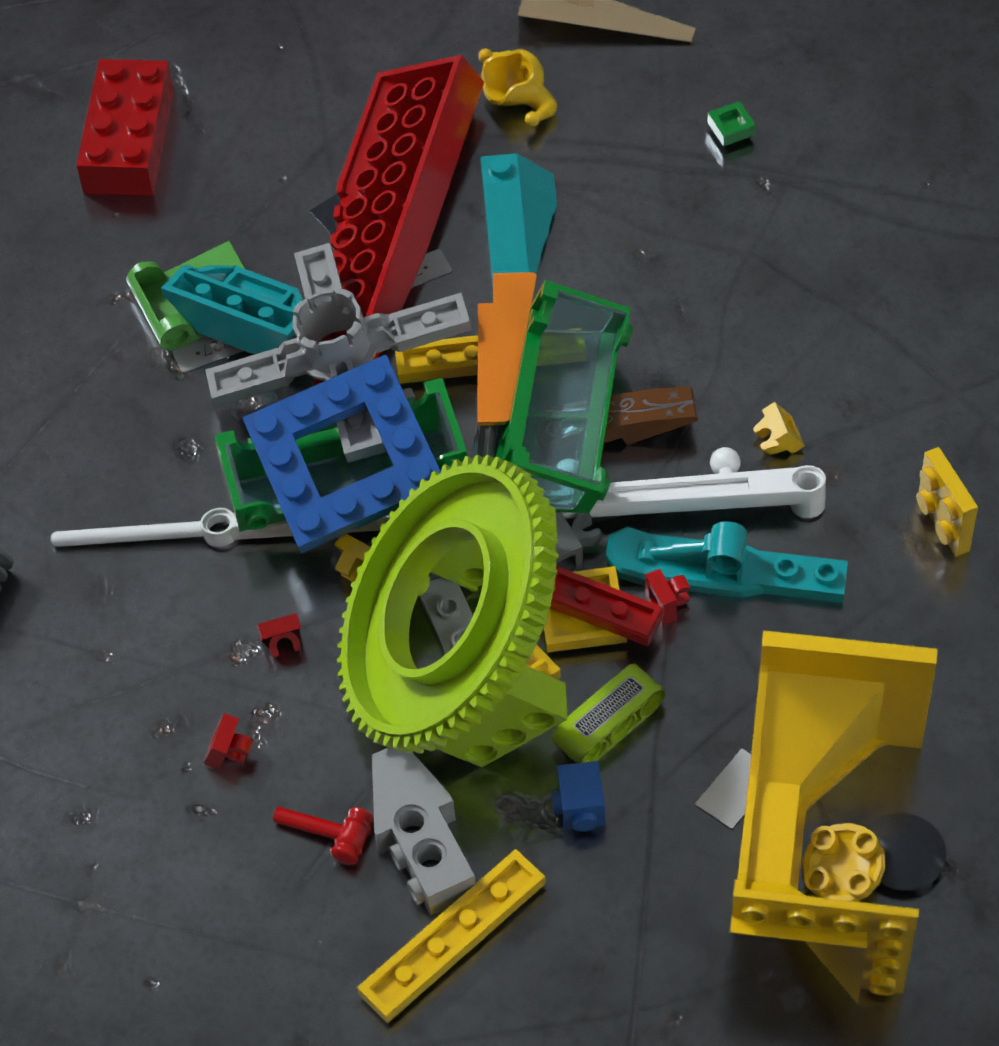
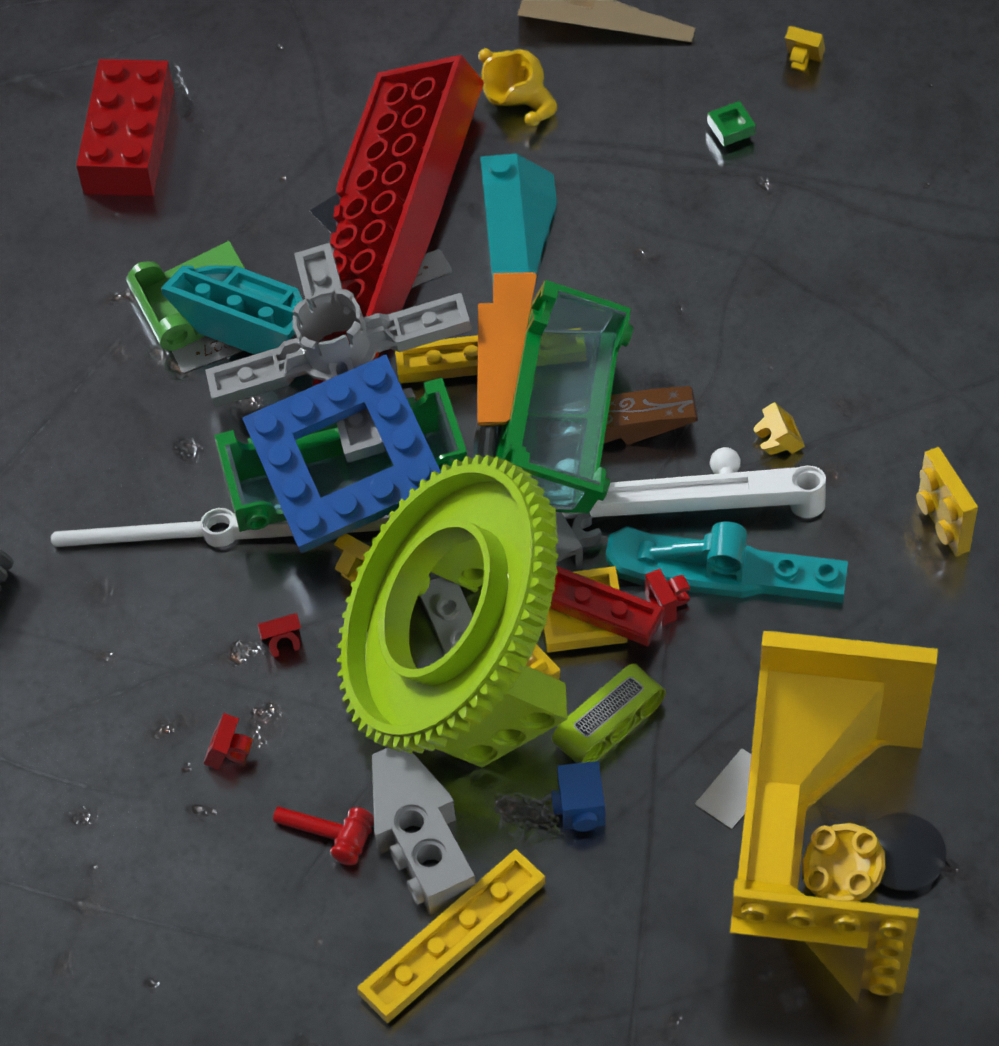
none -> yellow tile [785,26,825,72]

